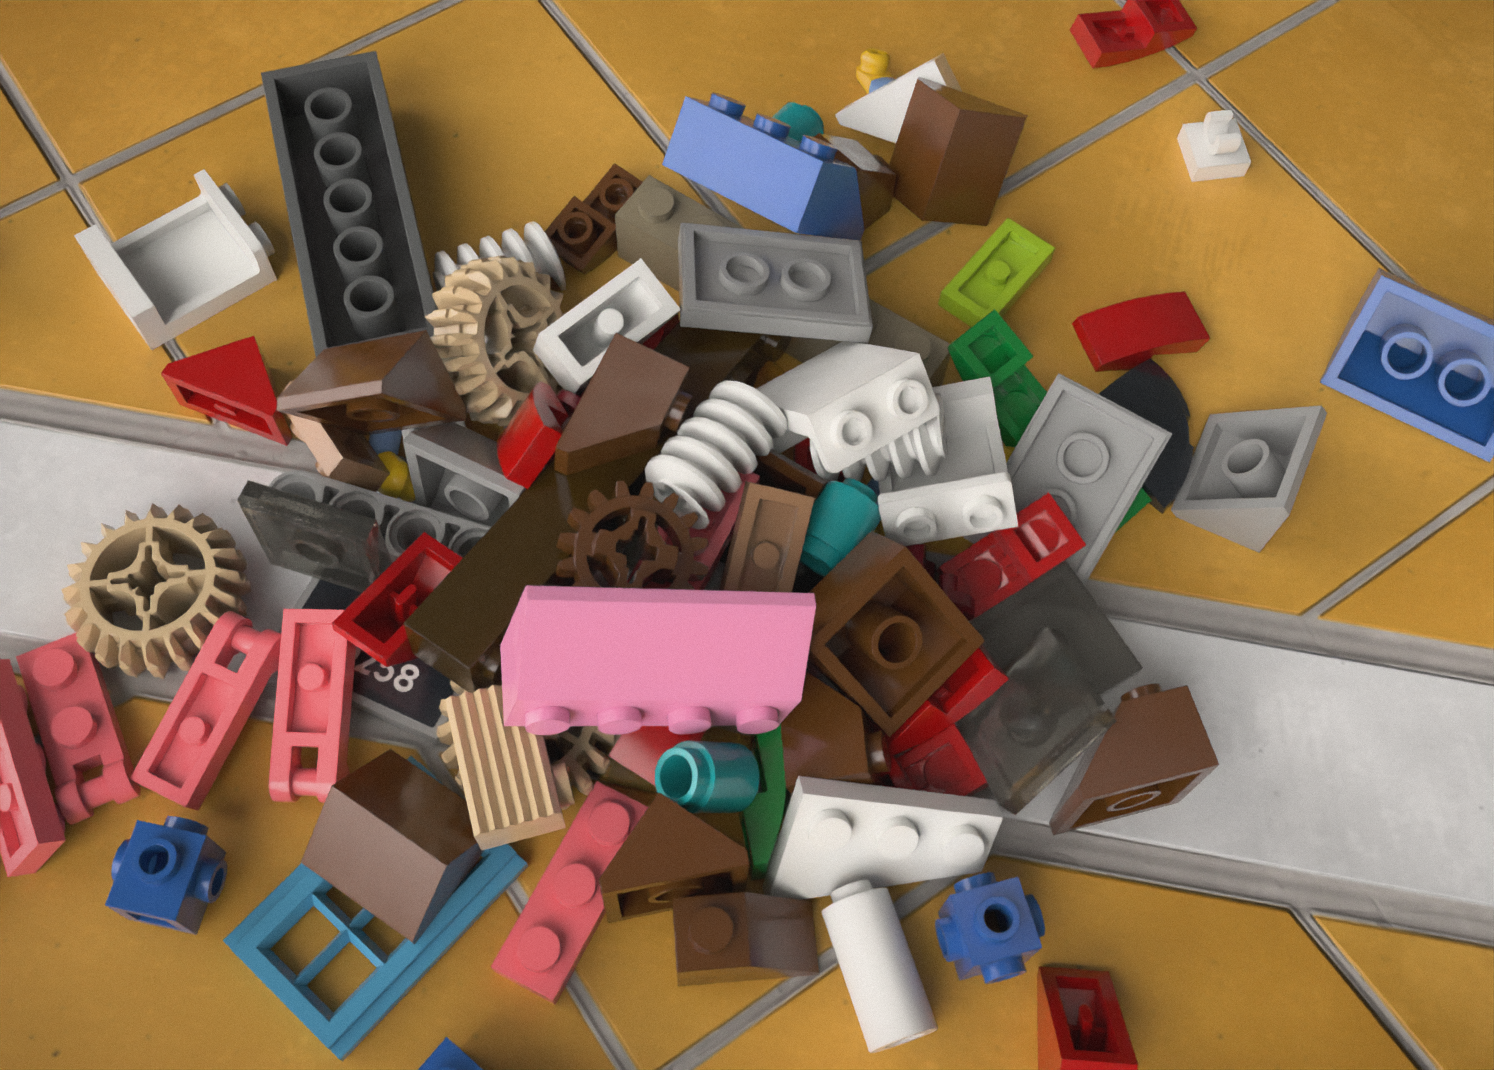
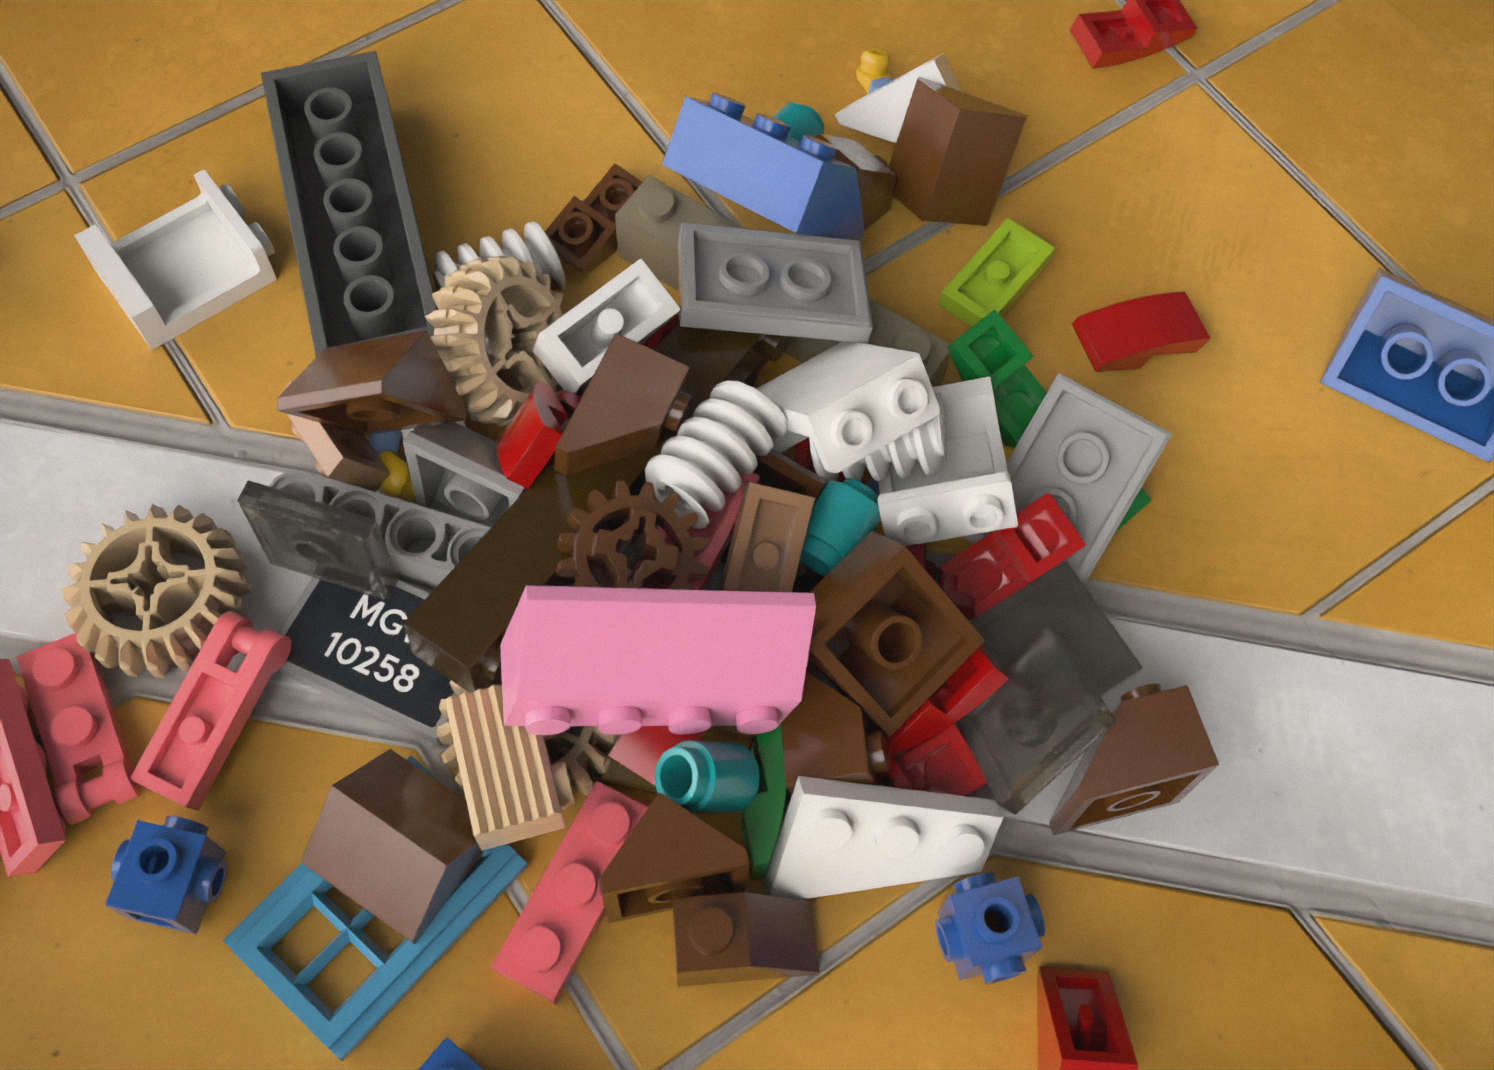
red slope [161,335,293,446] -> none
coral plate [269,609,356,803] -> none
red slope [332,532,463,667] -> none
white brick [821,880,938,1053] -> none
black brick [1099,358,1194,514] -> none
light grey slope [1171,405,1327,553] -> none
white tile [1177,110,1251,182] -> none

